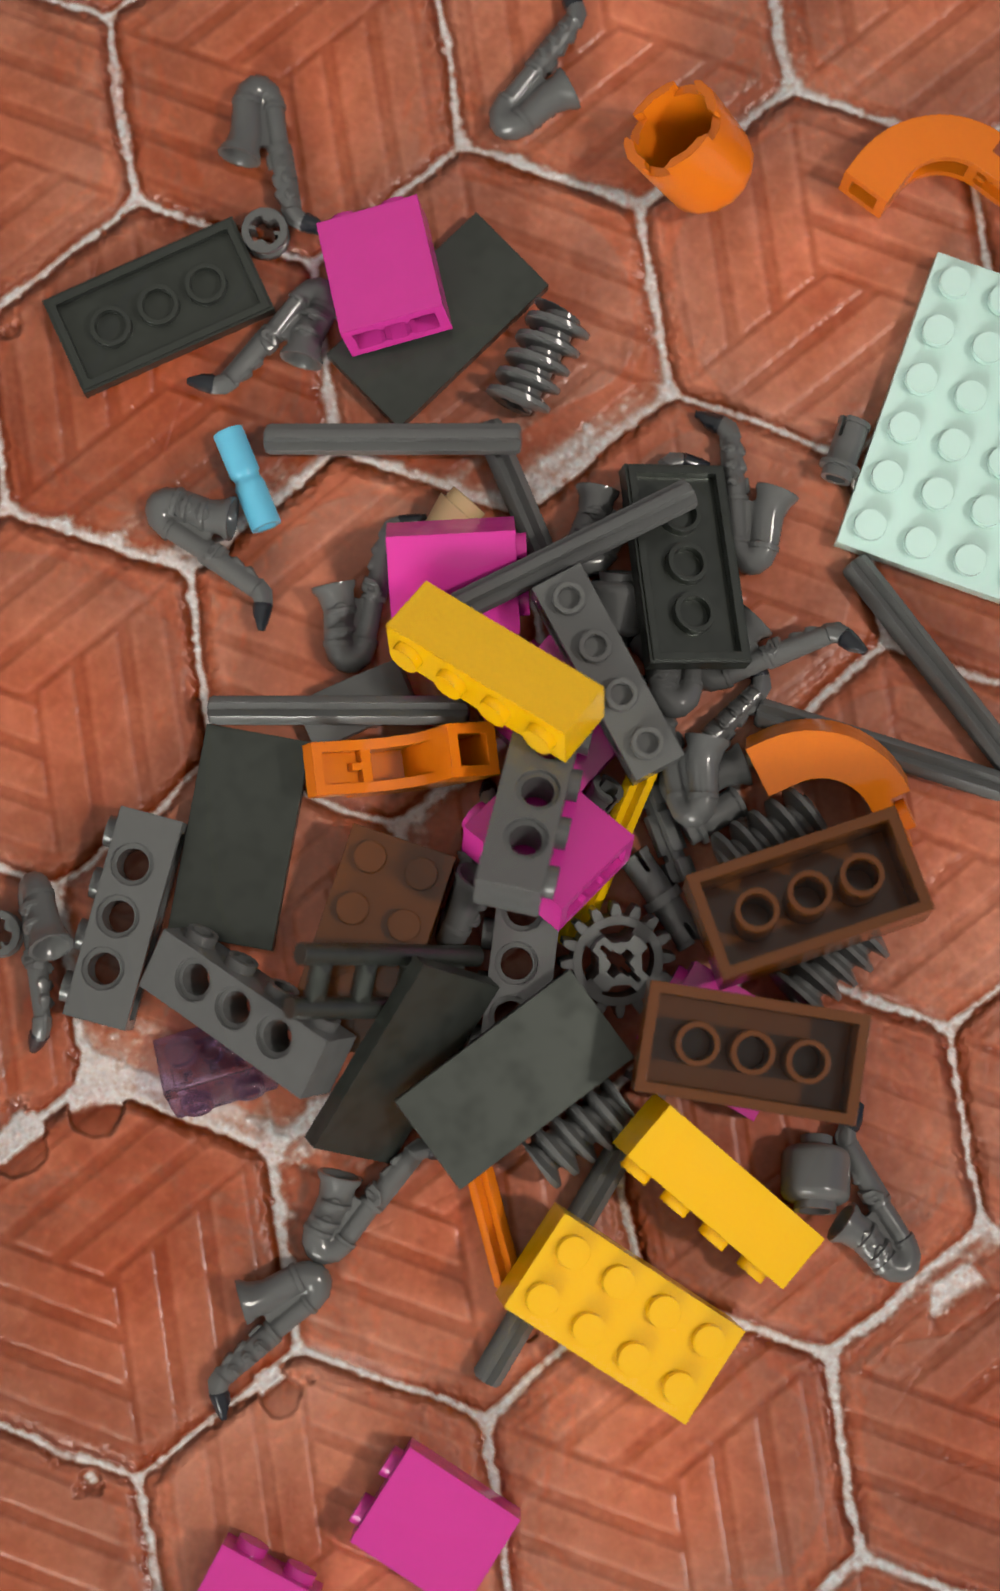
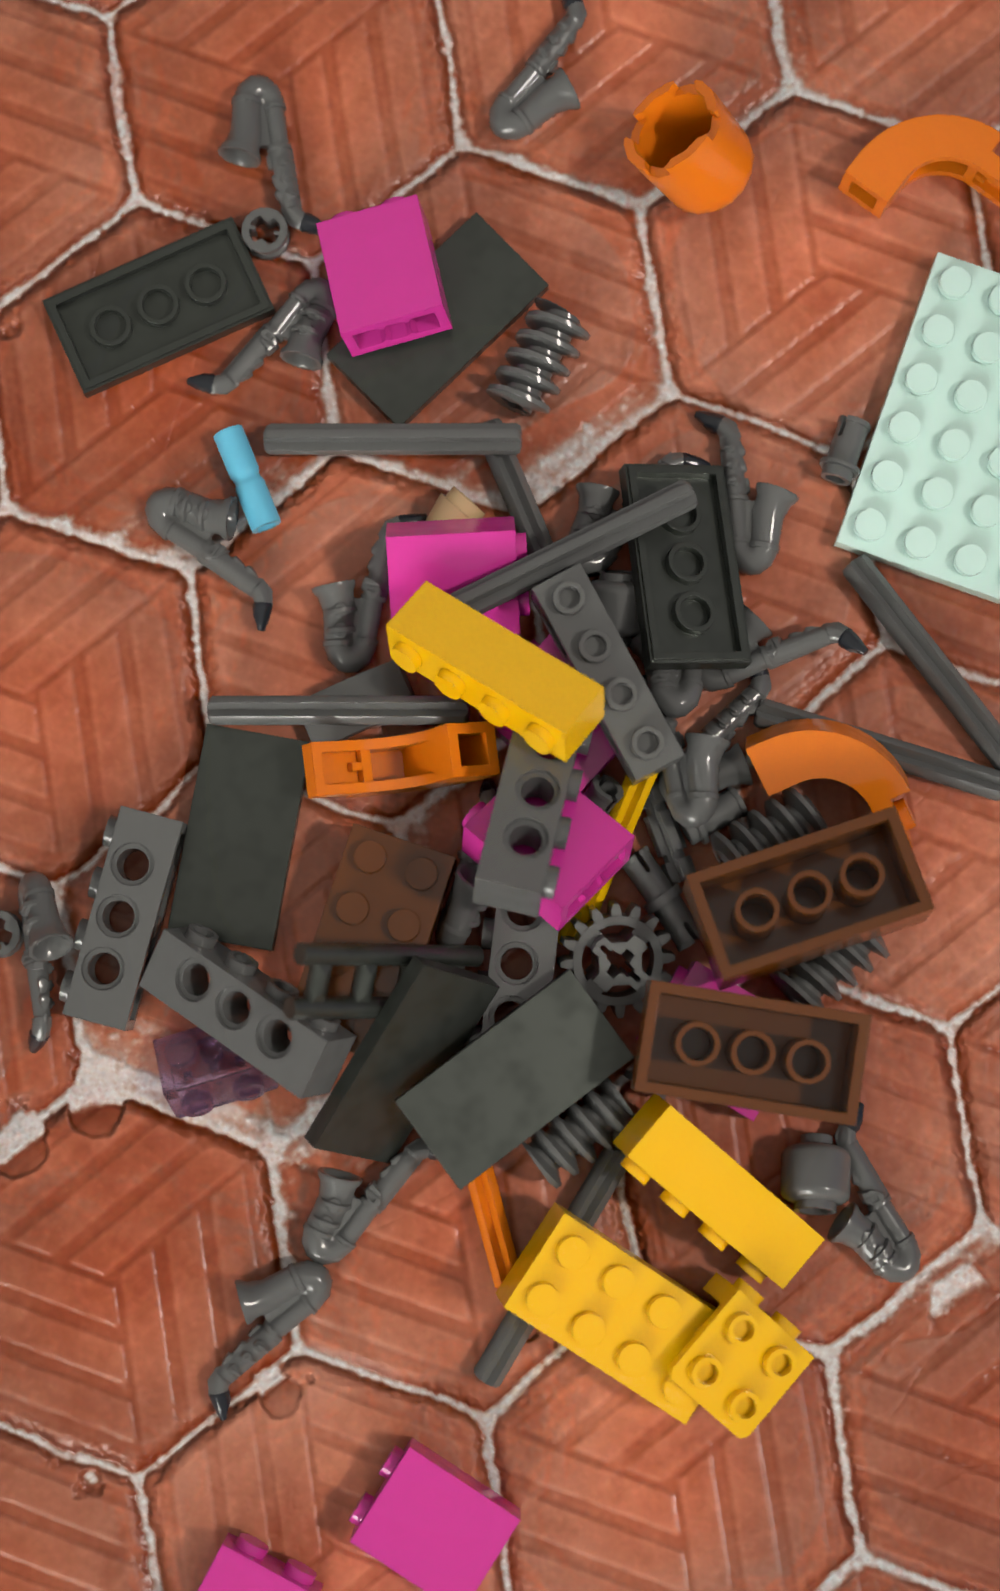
none -> yellow bracket [668,1272,815,1438]

